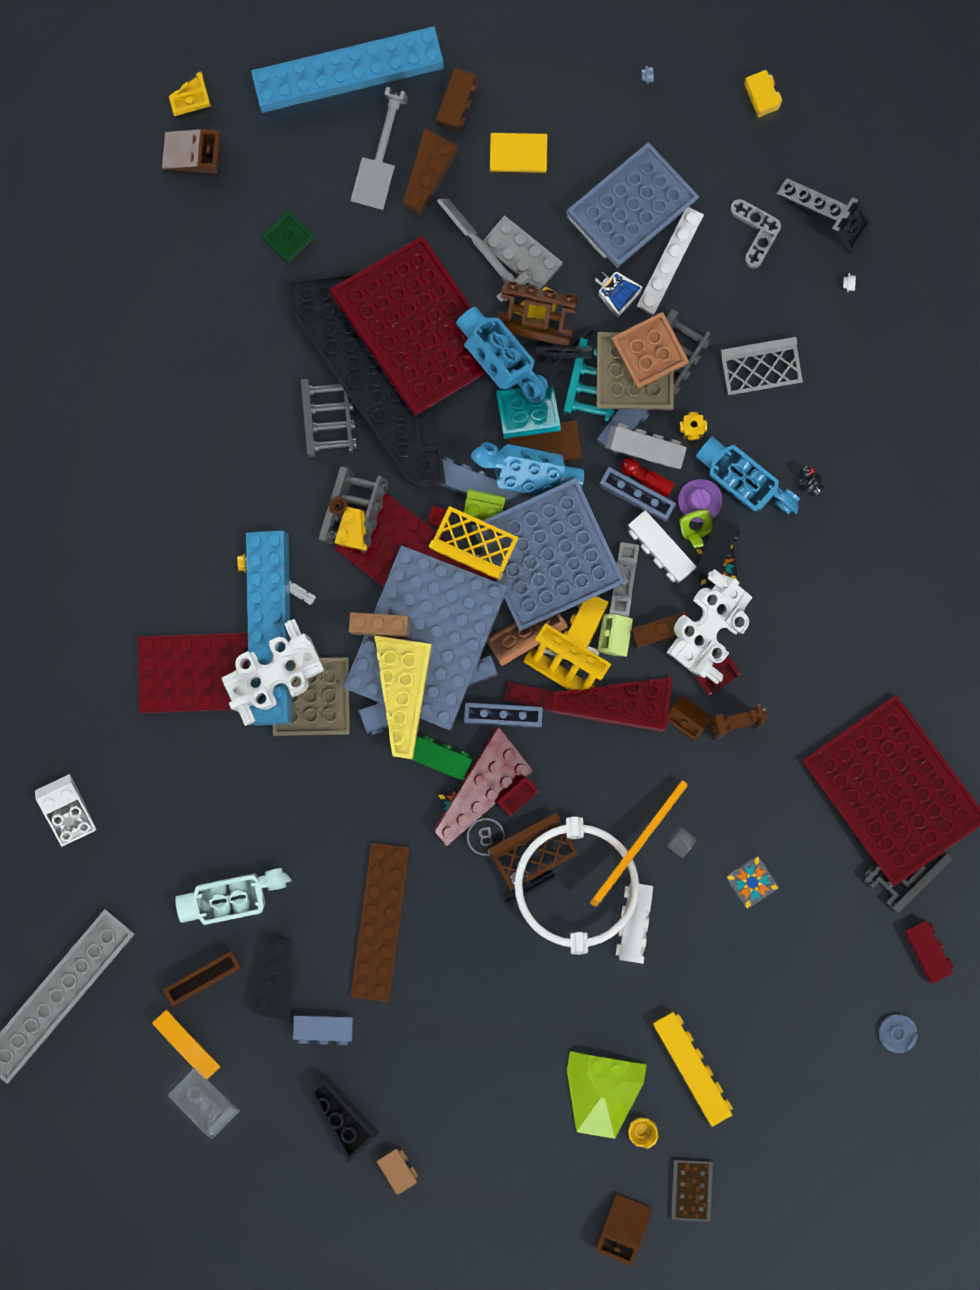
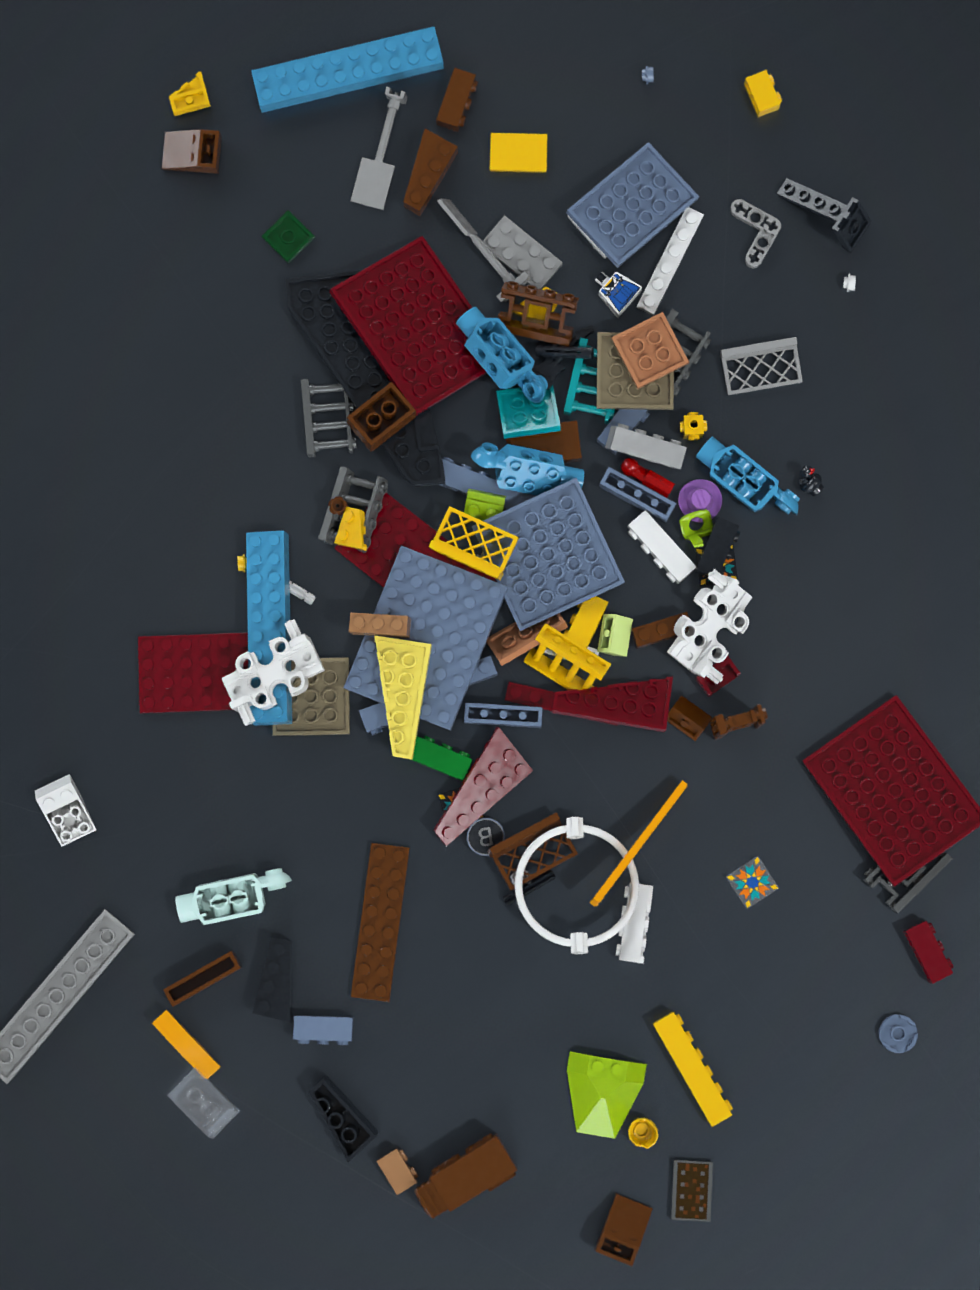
red tile [427,505,449,528] -> none
dark red panel [497,777,539,817] -> none
light grey slope [610,542,639,617] -> none
clear slope [668,828,697,858] -> none
none -> reddish brown brick [347,382,416,452]
none -> reddish brown piece [415,1133,517,1219]

